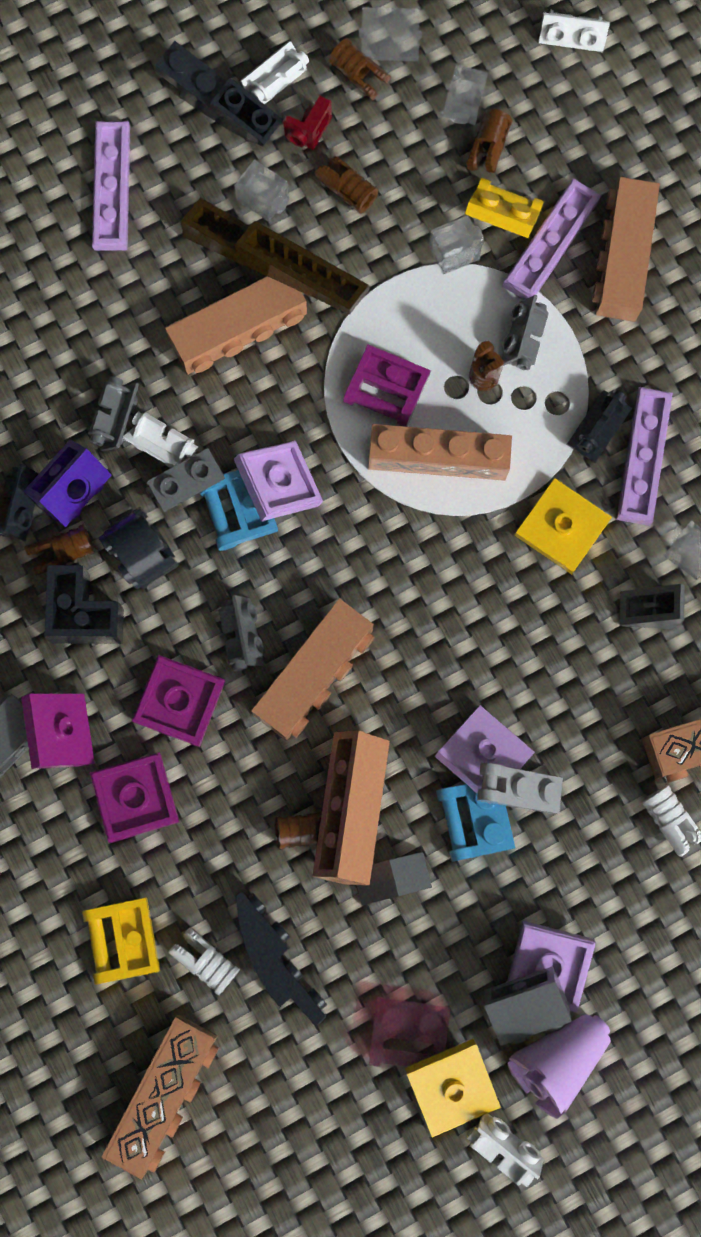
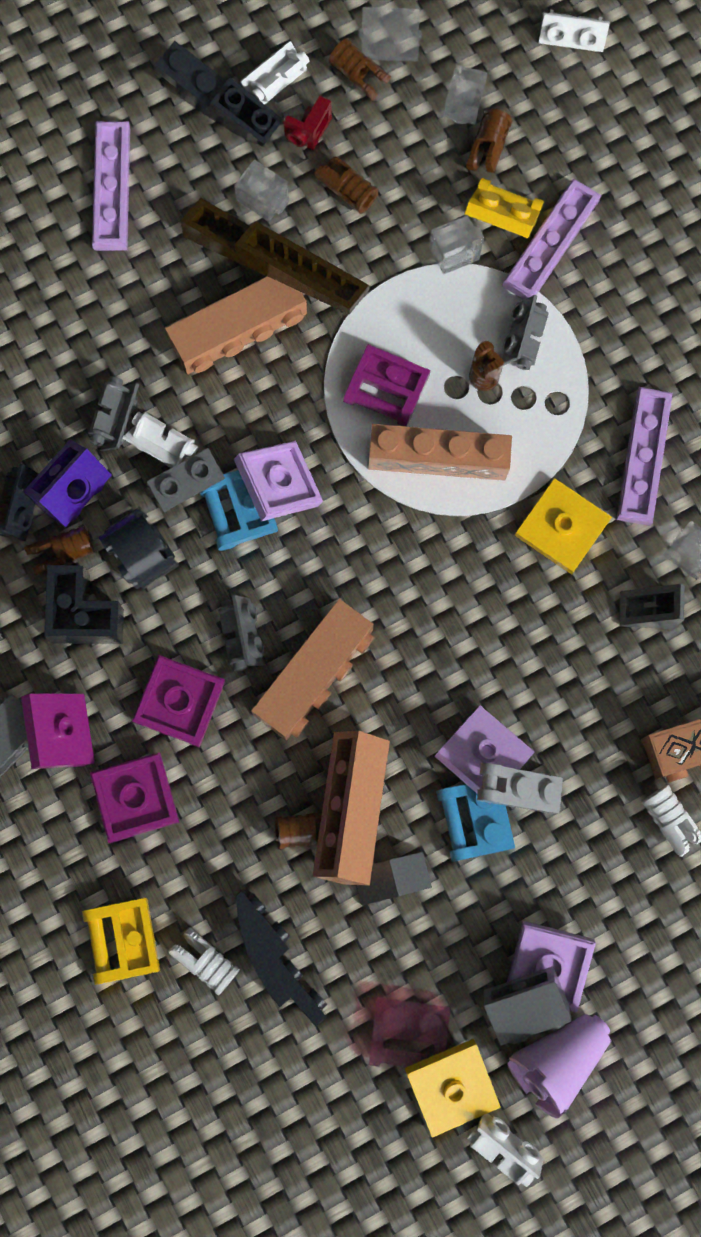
nougat brick [101,1015,219,1180] -> none
black hinge [566,390,632,463] -> none
nougat brick [592,177,660,322] -> none

